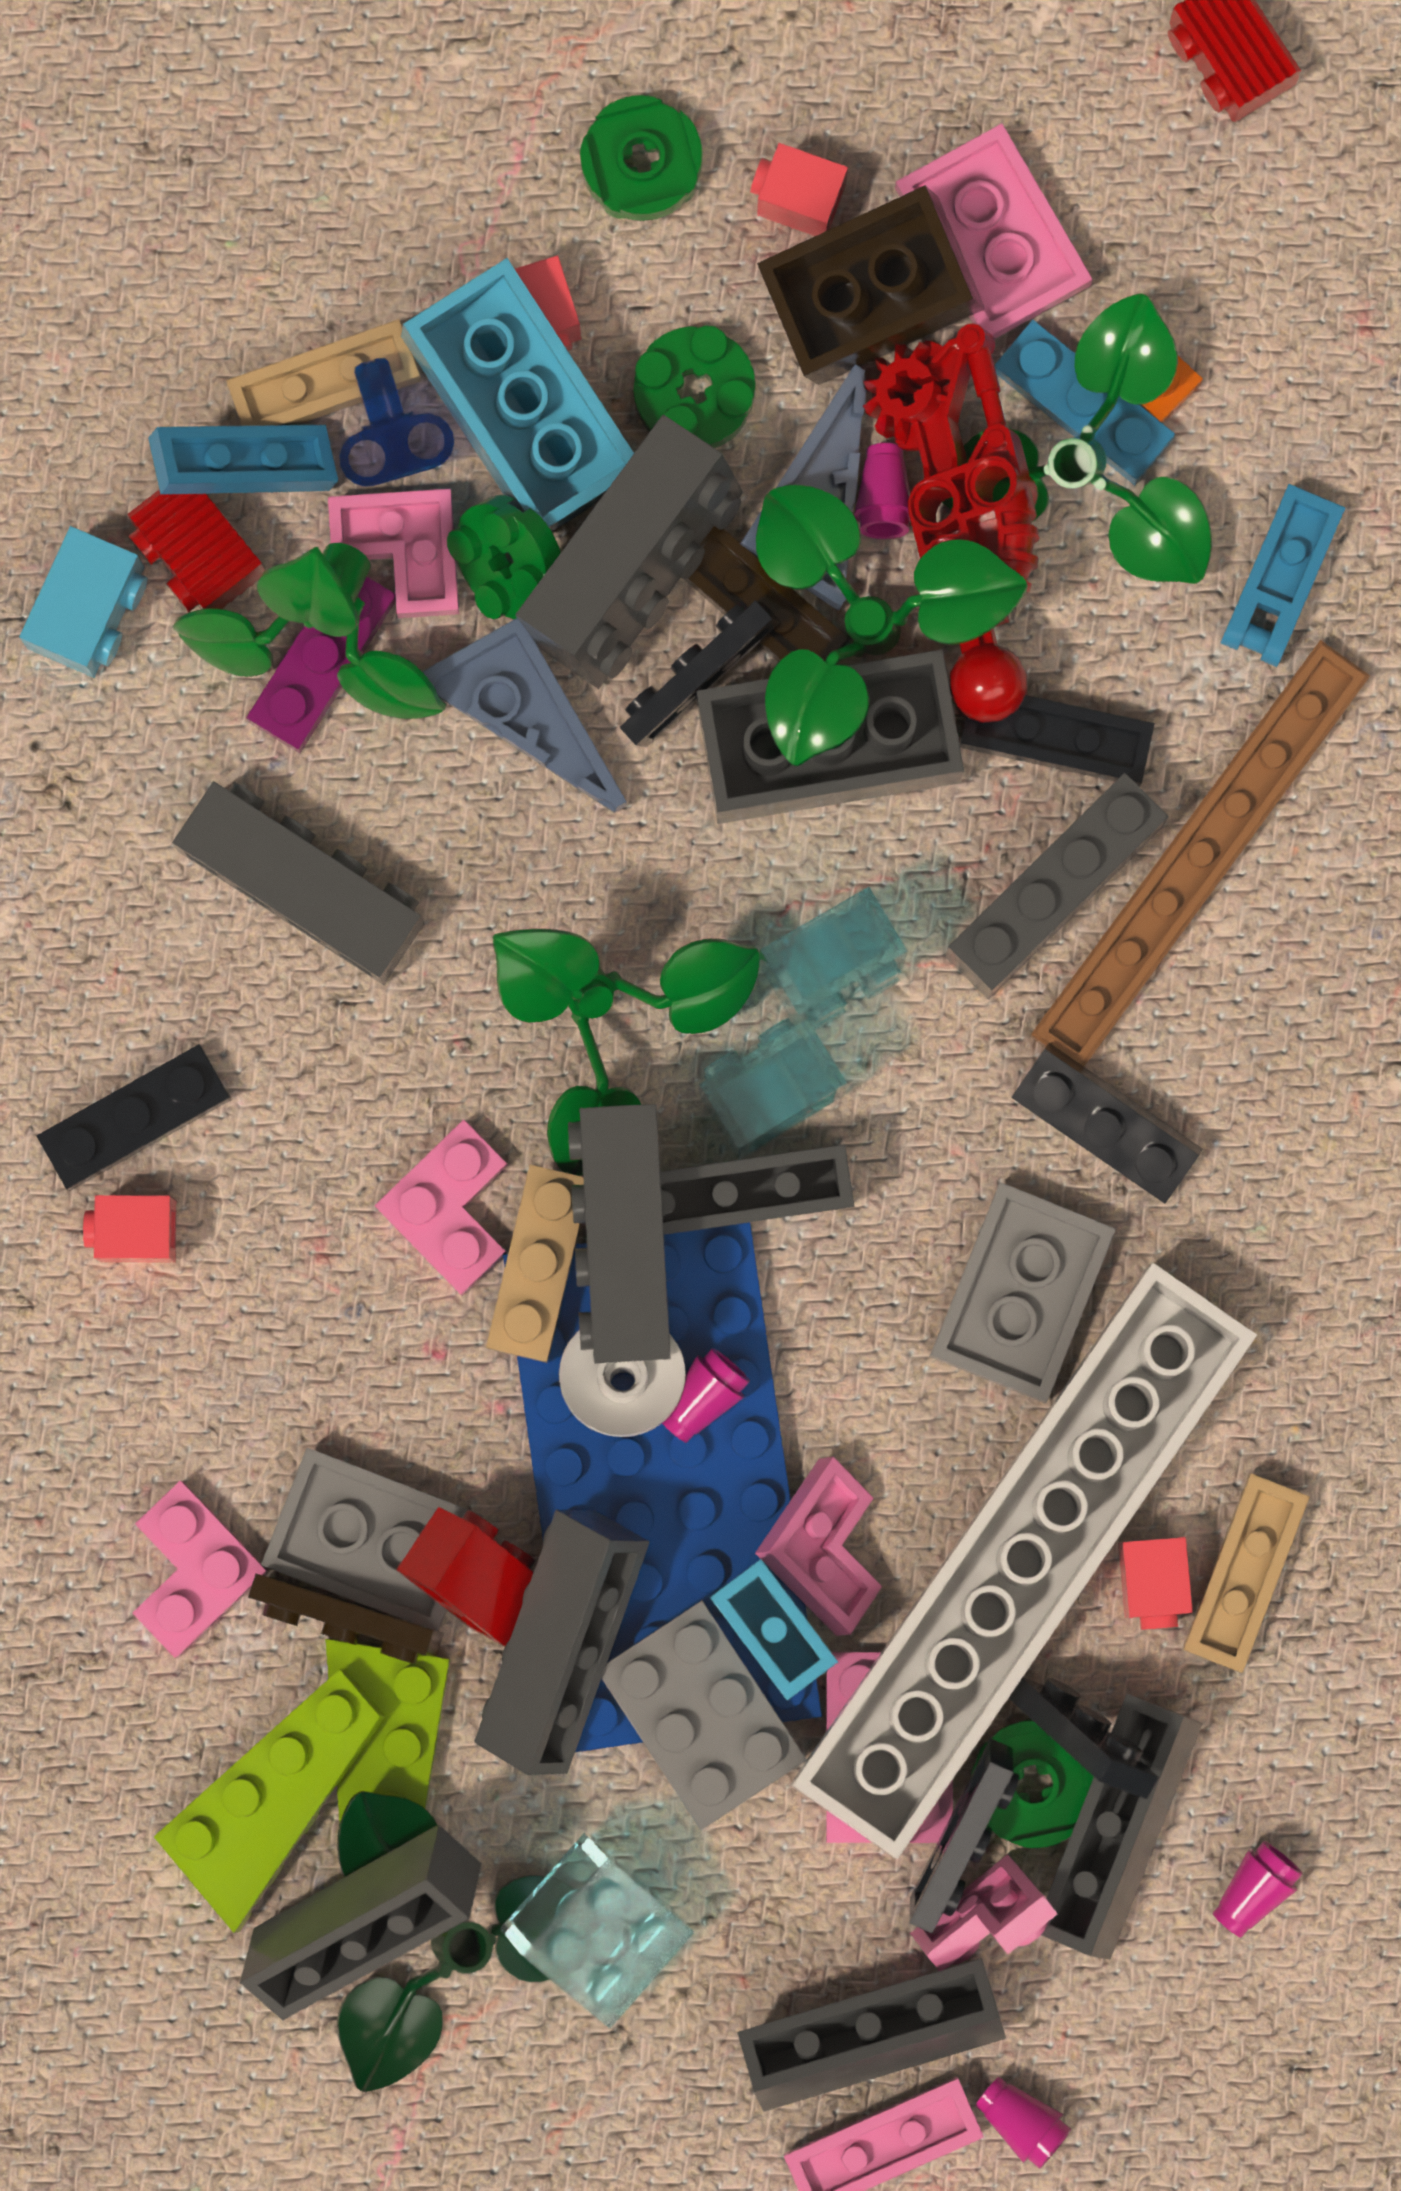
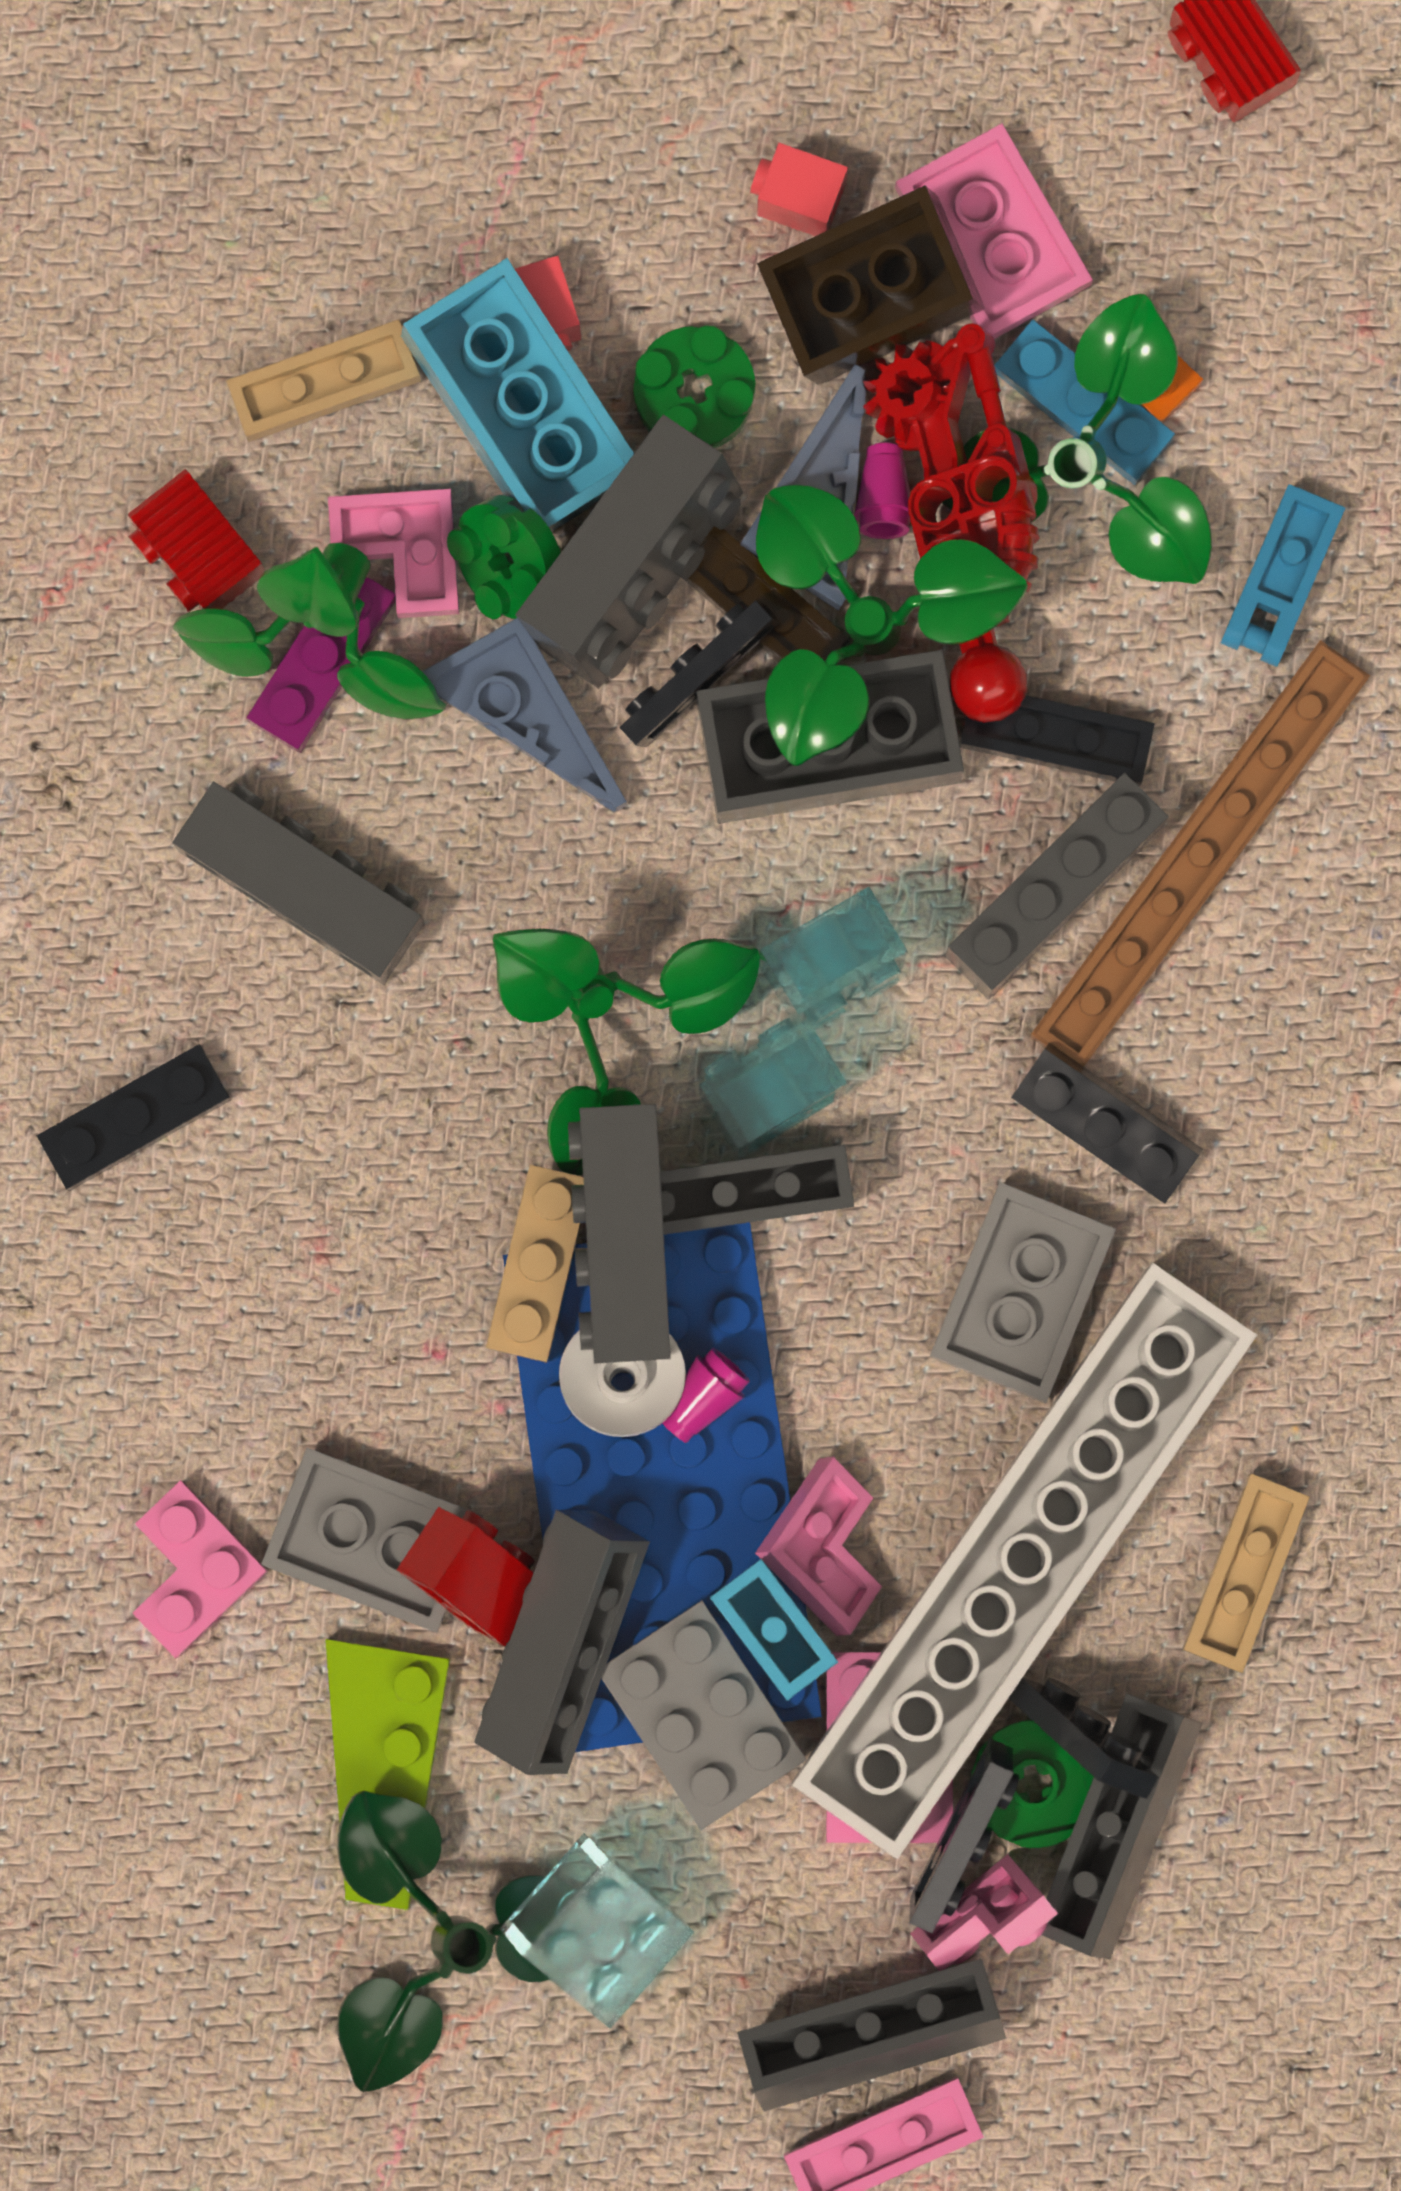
medium azure brick [19,526,148,678] -> none
coral brick [83,1195,177,1263] -> none
dark azure plate [148,425,338,494] -> none
lime wing [154,1669,386,1933] -> none
dark grey brick [239,1825,482,2020] -> none
dark brown plate [248,1573,444,1664] -> none
clear blue beam [338,358,454,487] -> none
bright pink plate [374,1119,508,1296] -> none
green plate [580,95,703,221] -> none
dark pink cone [975,2076,1072,2169] -> none
coral brick [1118,1537,1193,1630] -> none
dark pink cone [1212,1841,1303,1938] -> none

